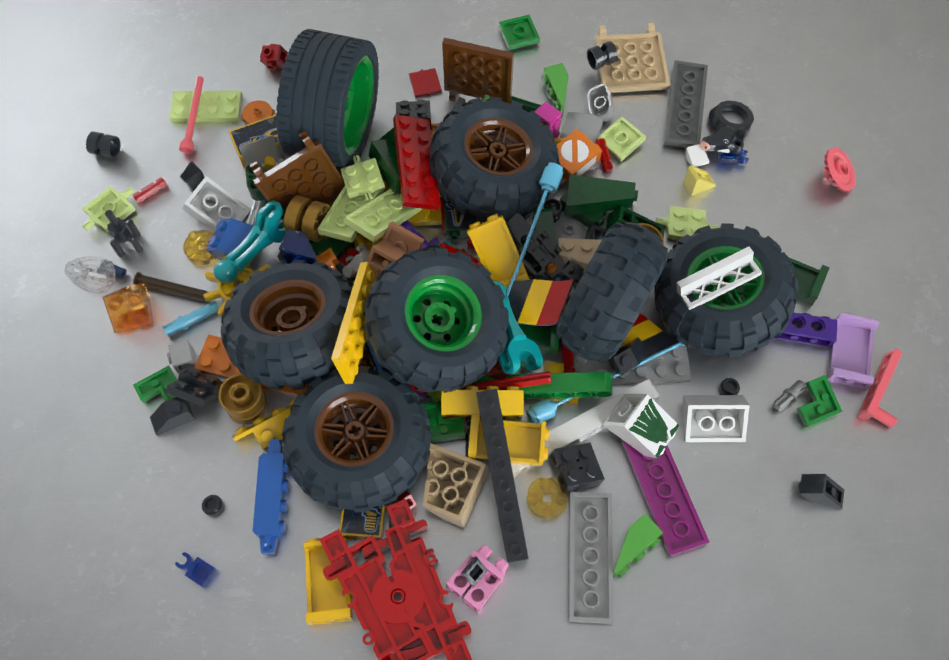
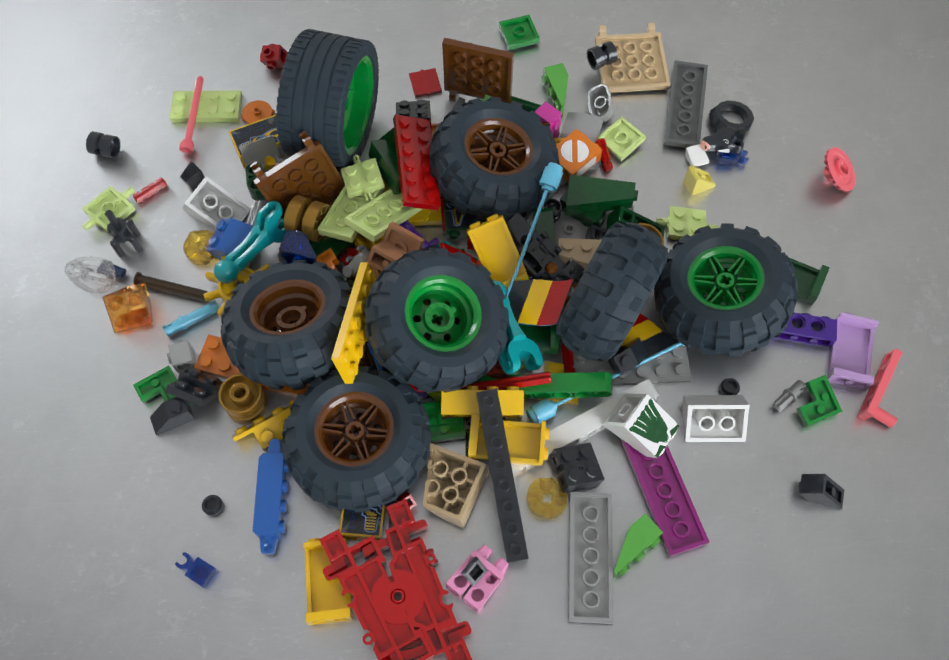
white fence [677,247,762,310] -> none

